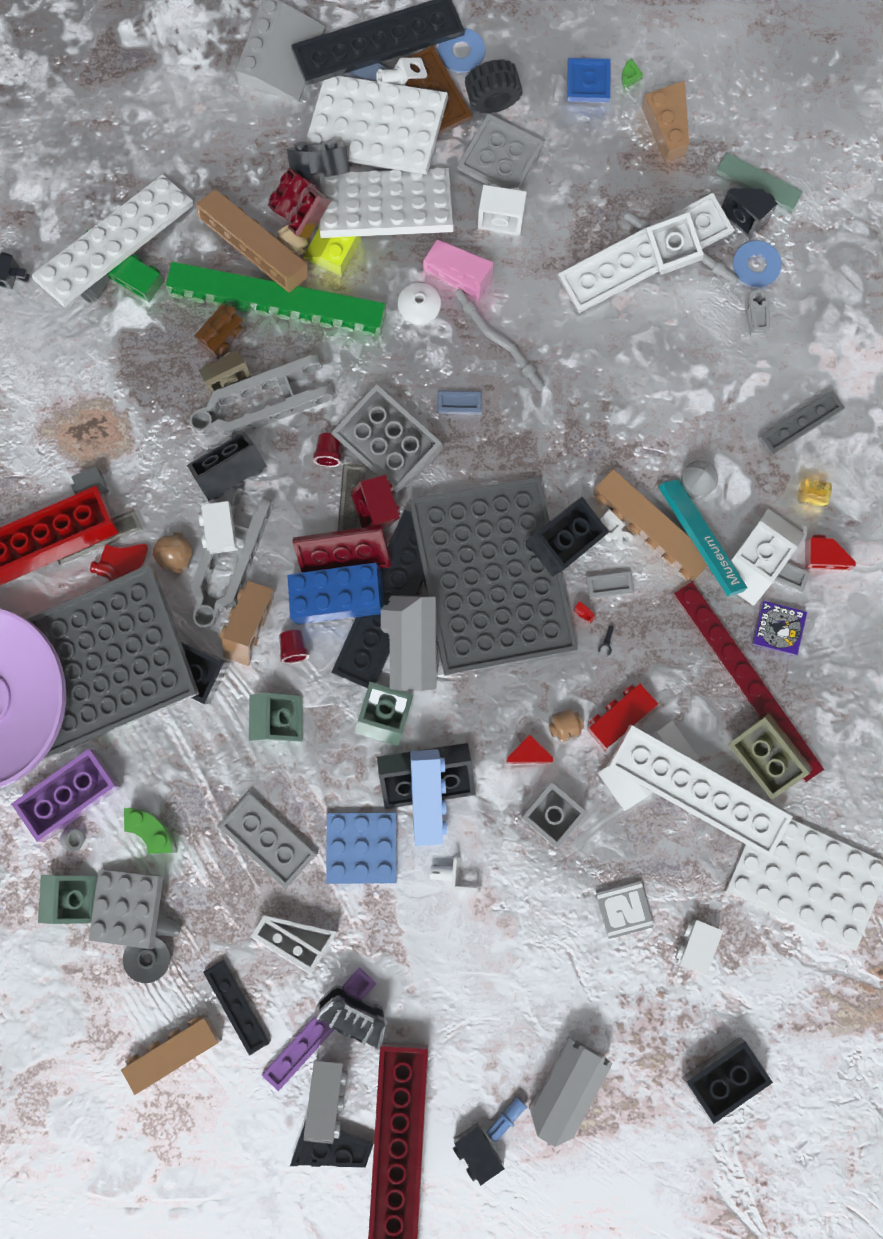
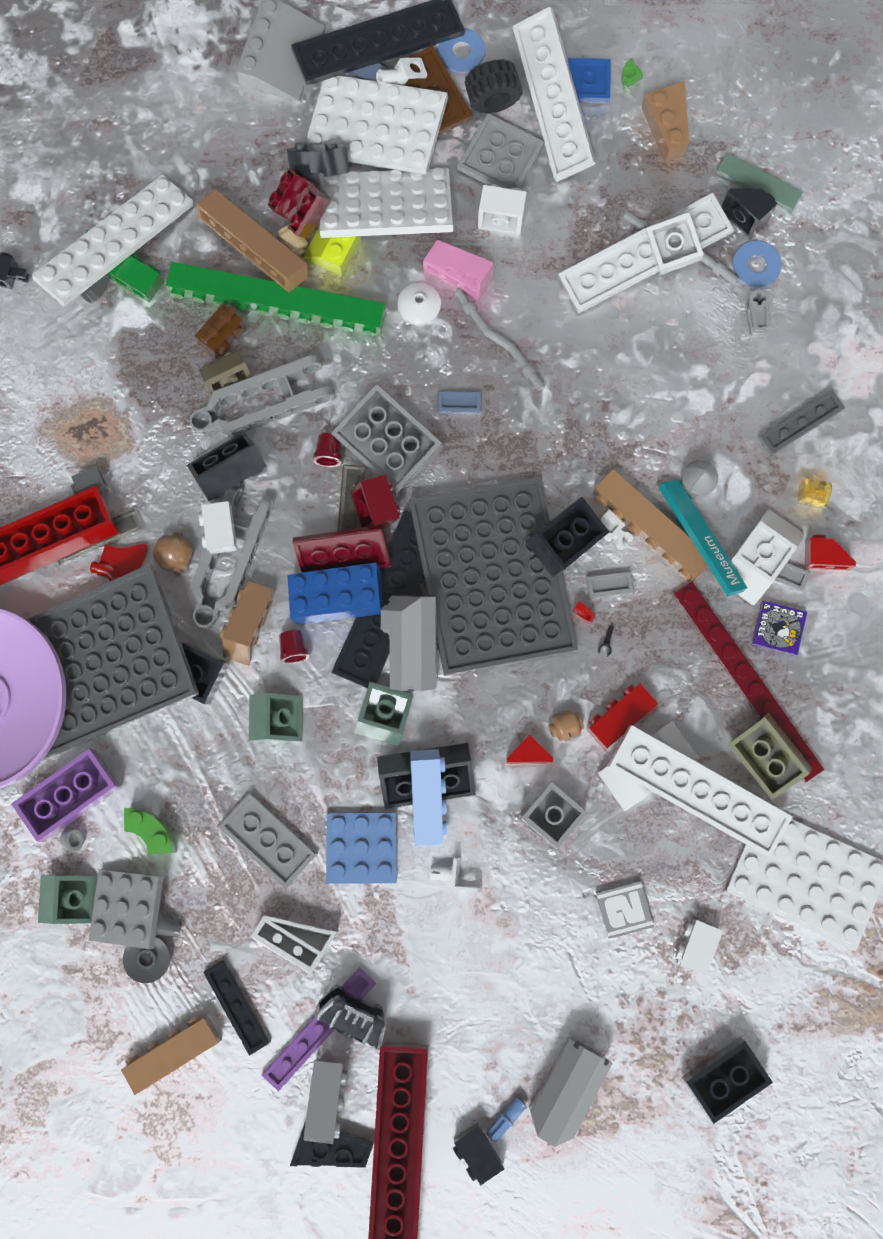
none -> white plate [513,7,596,182]

